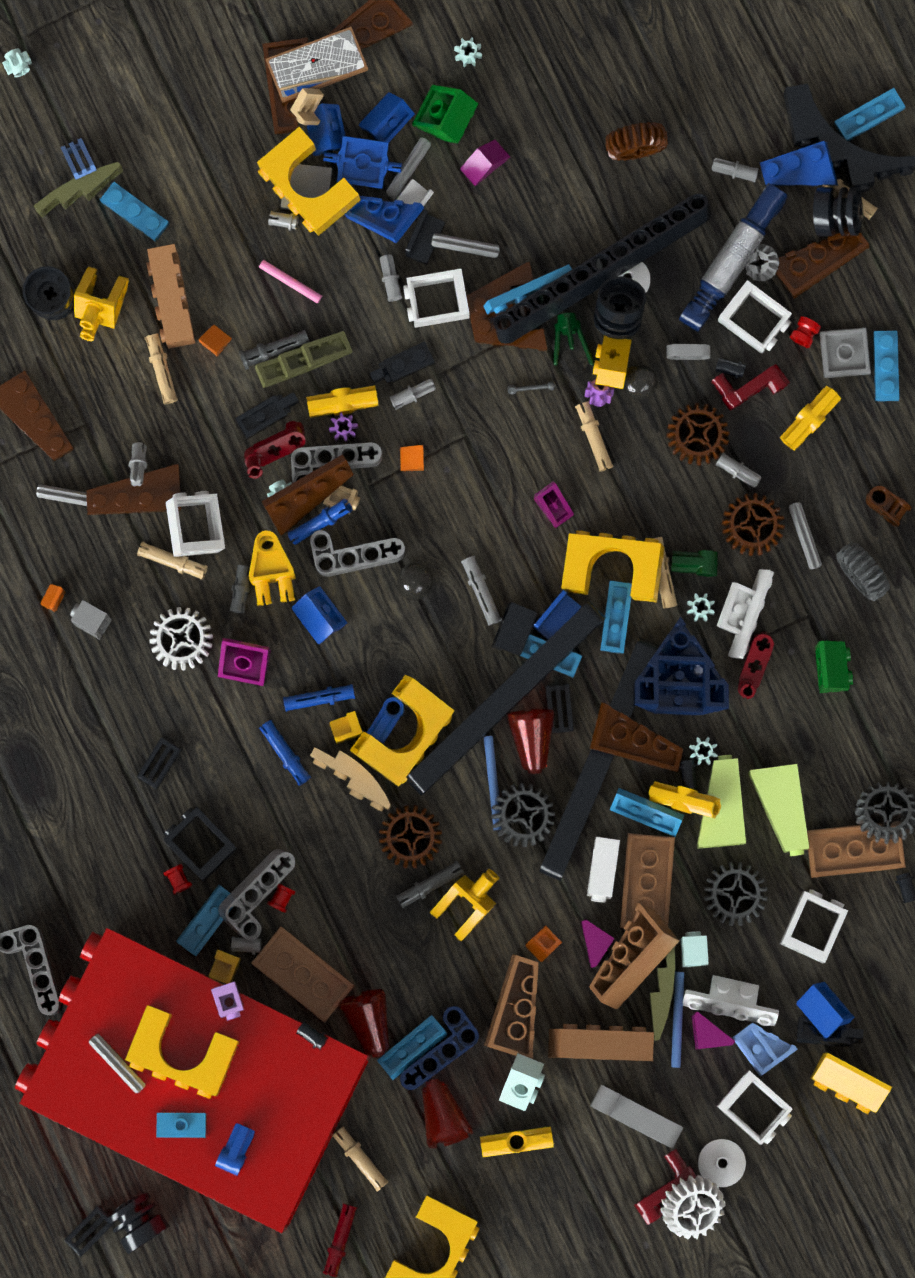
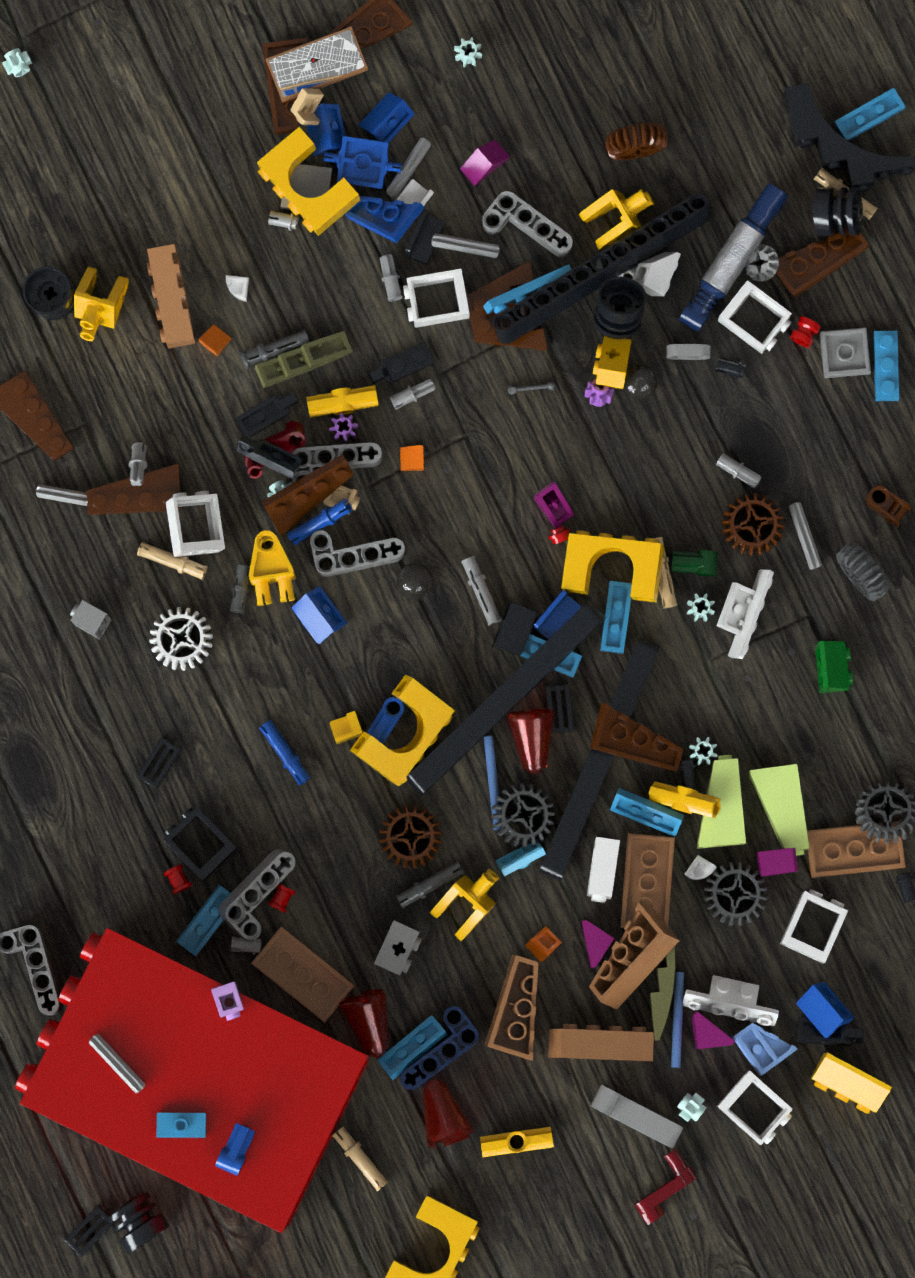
olive slope [34,162,123,218] -> none
orange slope [41,584,66,612] -> none
medium blue tile [60,138,96,179] -> none
dark azure plate [100,182,169,242] -> none
yellow arch [125,1005,240,1099] -> none
tan pin [145,334,178,404] -> none
yellow panel [209,950,241,984] -> none
magenta slope [218,638,271,686] -> none
bright pink bar [259,260,322,304] -> none
blue pin [283,684,355,712] -> none
black pin [296,1021,328,1050] -> none
tan slope [310,747,391,812] -> none
dark red pin [323,1203,357,1277] -> none
green slope [412,85,478,144] -> none
light aqua brick [499,1053,545,1111] -> none
dark green plant [553,313,594,366] -> none
tan pin [575,401,613,472] -> none
dark blue wedge [635,617,729,715] -> none
white gear [660,1175,726,1239] -> none
reddish brown gear [666,403,730,466] -> none
light aqua brick [680,931,709,967] -> none
white dish [698,1139,746,1187] -> none
dark red beam [711,364,790,411] -> none
light grey axle [712,158,759,183] -> none
dark red beam [737,631,774,699] -> none
blue wing [760,141,838,186] -> none
yellow piece [780,386,841,451] -> none
none -> white tile [226,275,249,302]
none -> black hinge [236,435,302,478]
none -> light grey brick [374,921,422,976]
none -> light grey beam [482,191,573,258]
none -> medium azure plate [496,839,546,877]
none -> red plate [548,525,571,544]
none -> yellow piece [579,189,654,251]
none -> white slope [633,252,681,296]
none -> light aqua gear [677,1093,706,1122]
none -> white tile [685,855,717,880]
none -> magenta slope [756,848,798,878]

